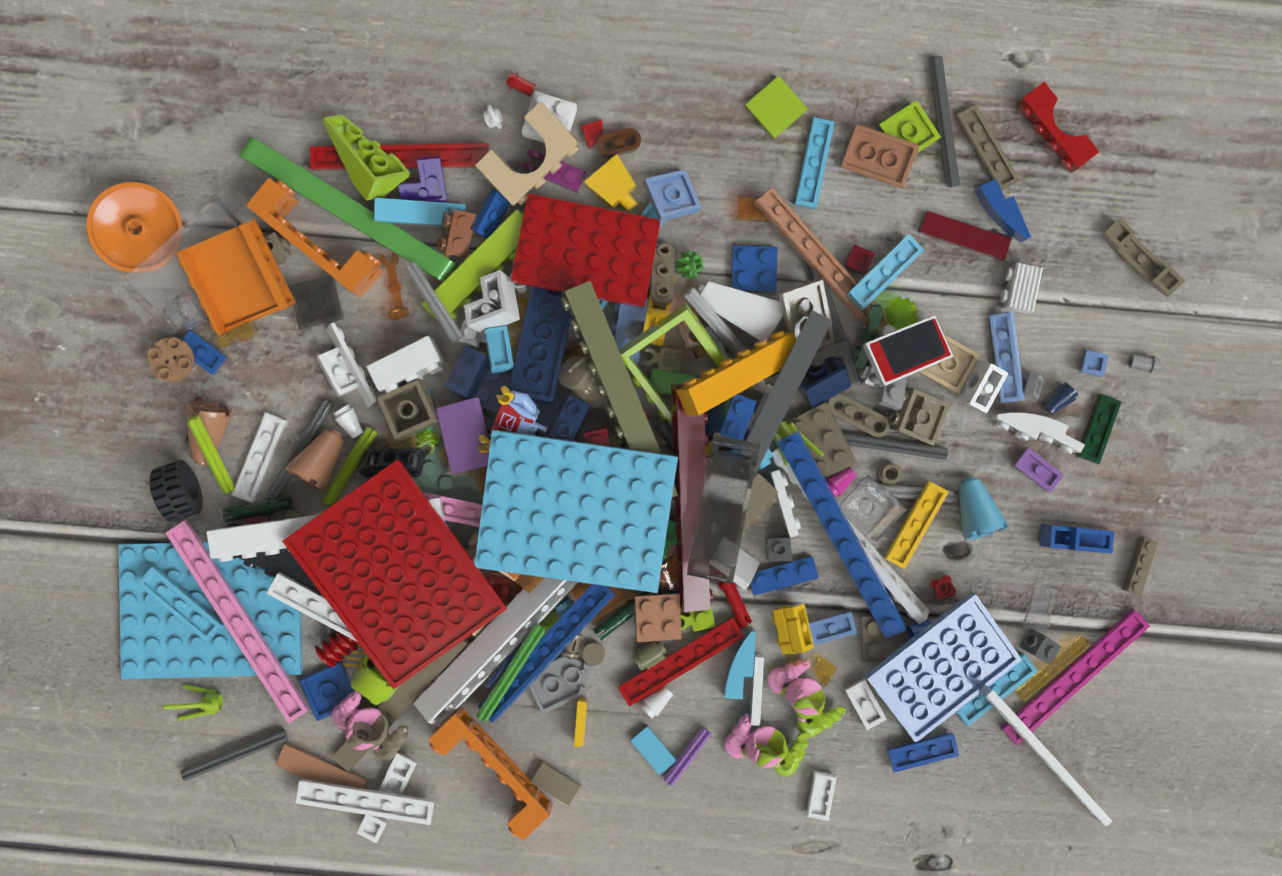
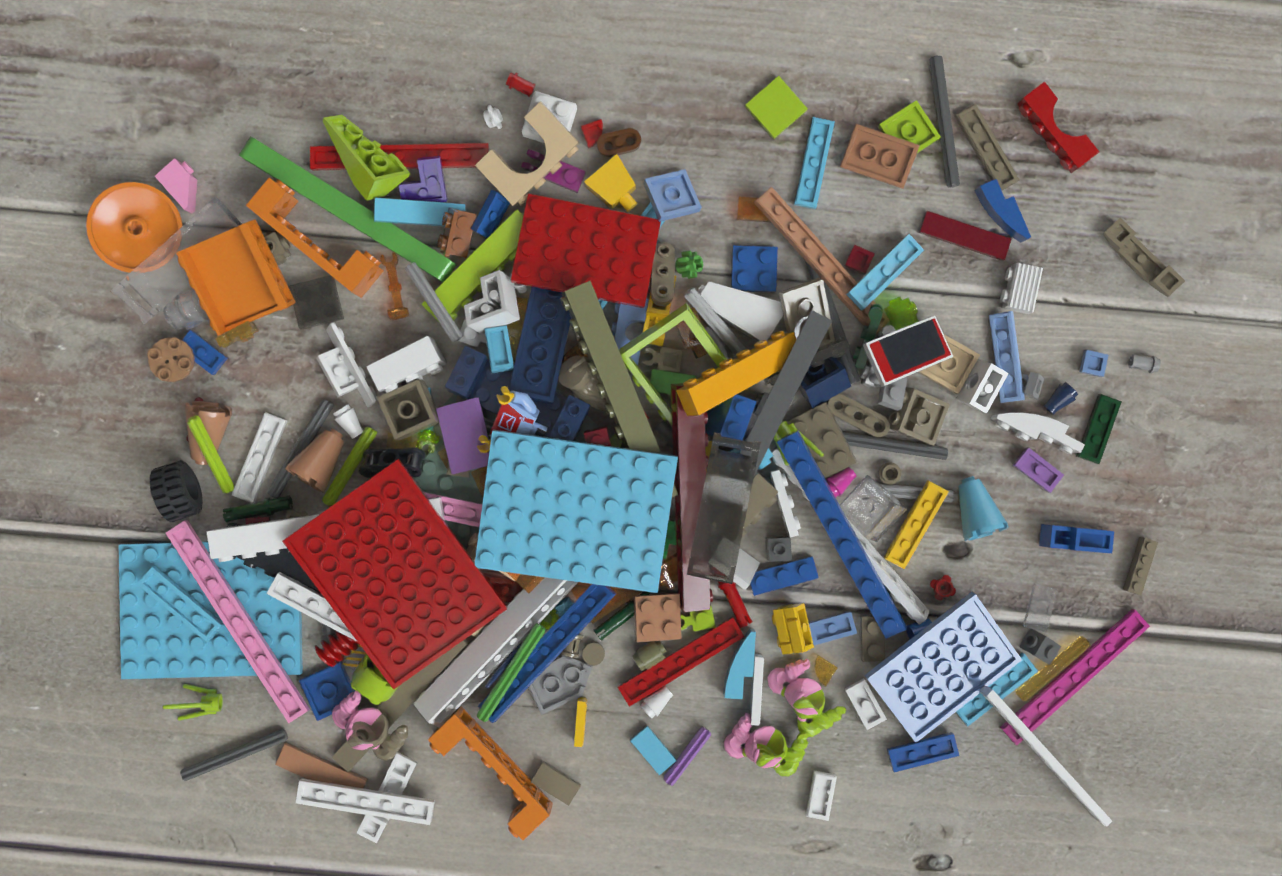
none -> bright pink slope [155,158,197,214]

